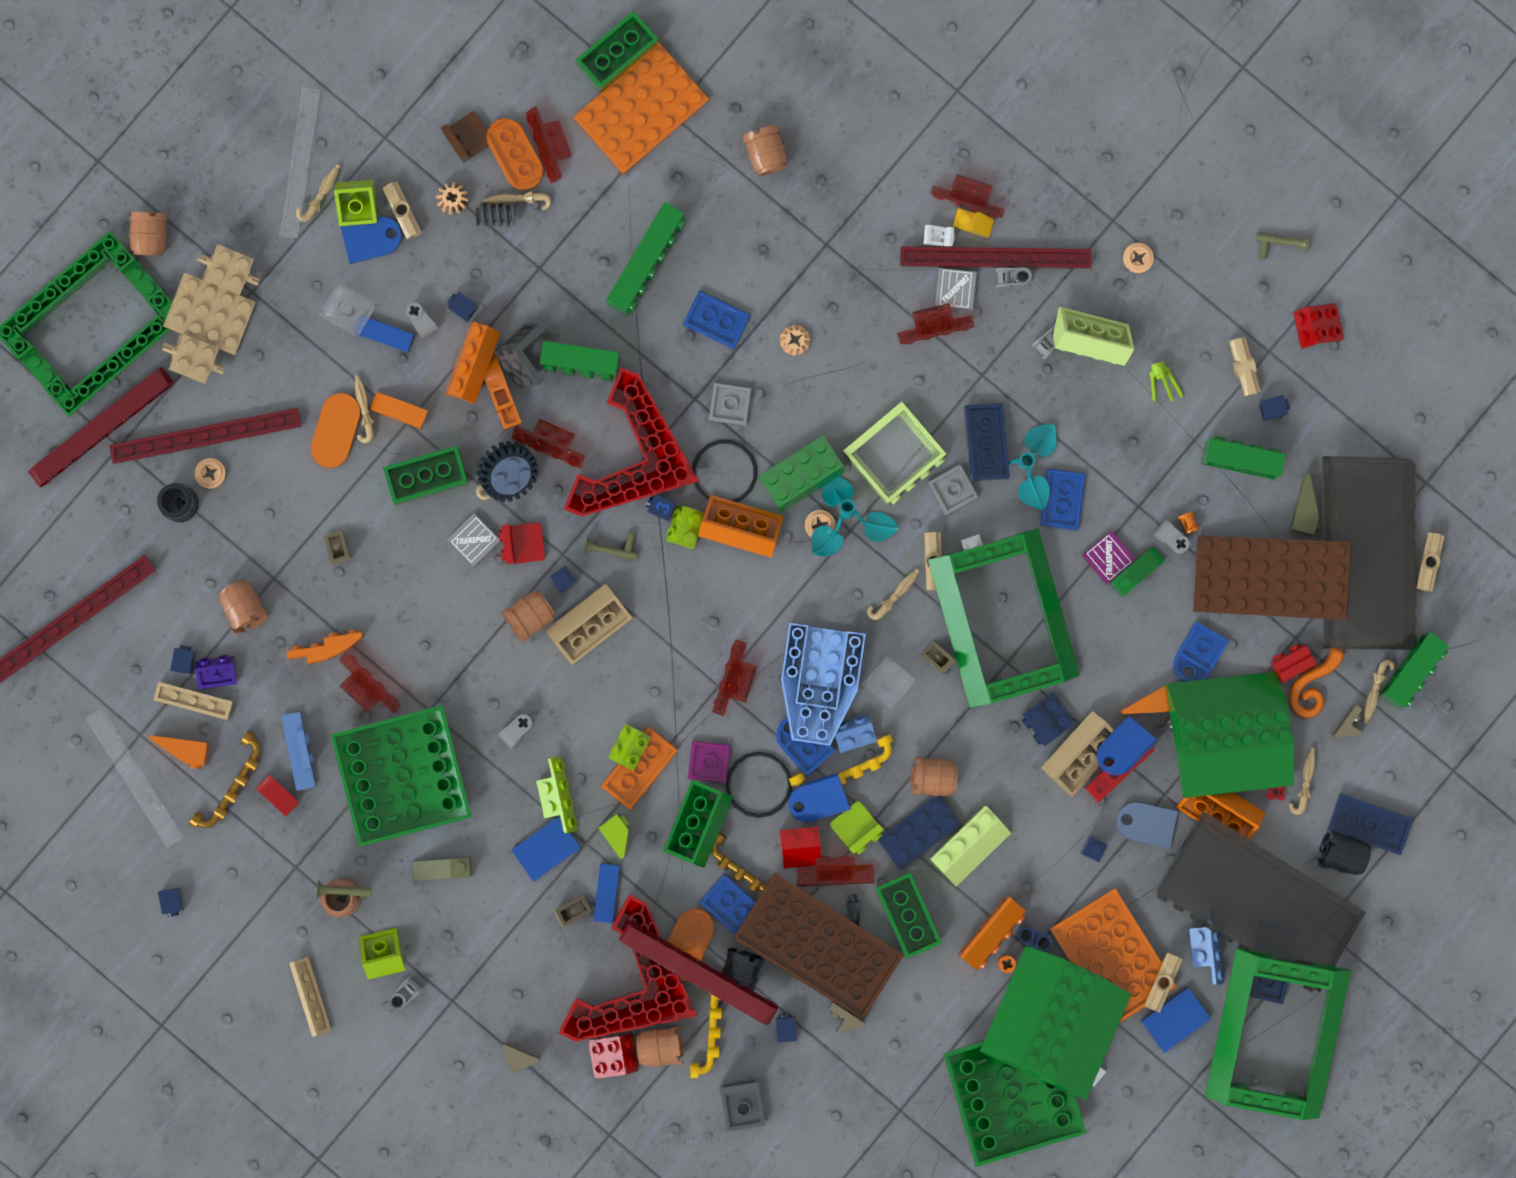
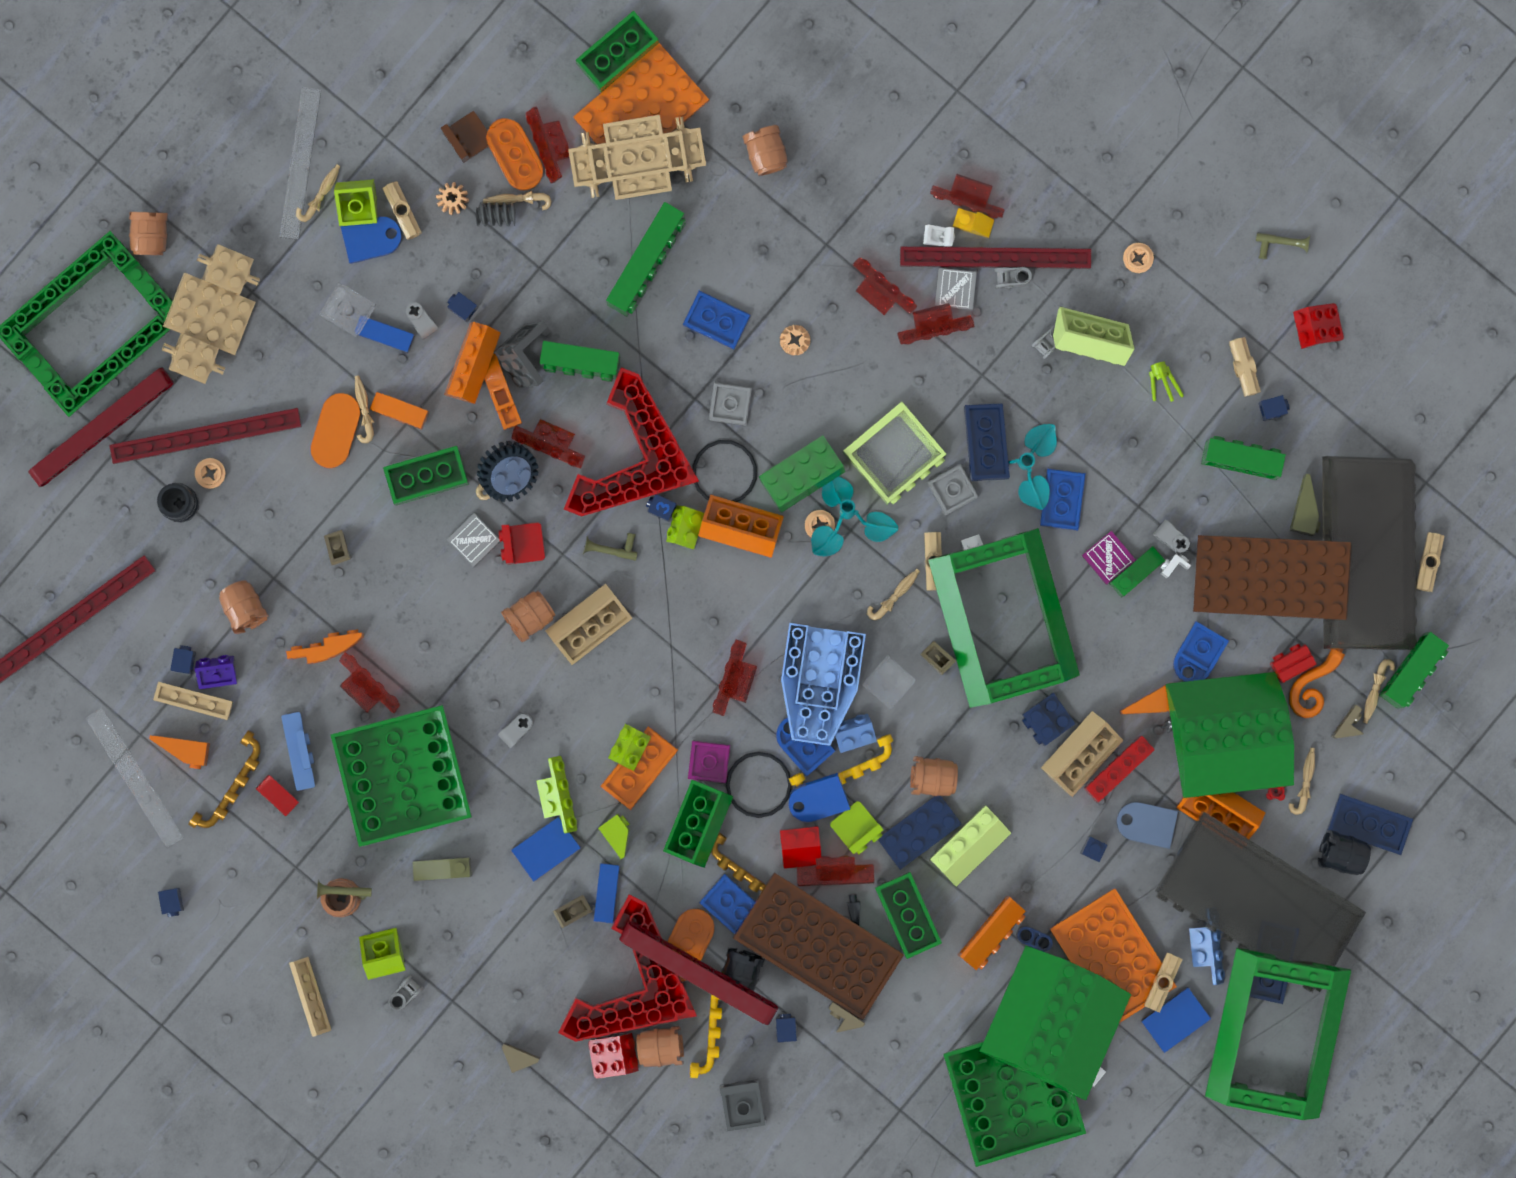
dark blue brick [550,566,577,593] -> none
orange bush [997,955,1016,973] -> none
blue tile [1097,716,1157,775] -> none
orange bush [1178,511,1200,535] -> none
none -> tan piece [568,115,706,200]
none -> clear red bracket [852,257,917,315]
none -> white bracket [1160,554,1191,578]

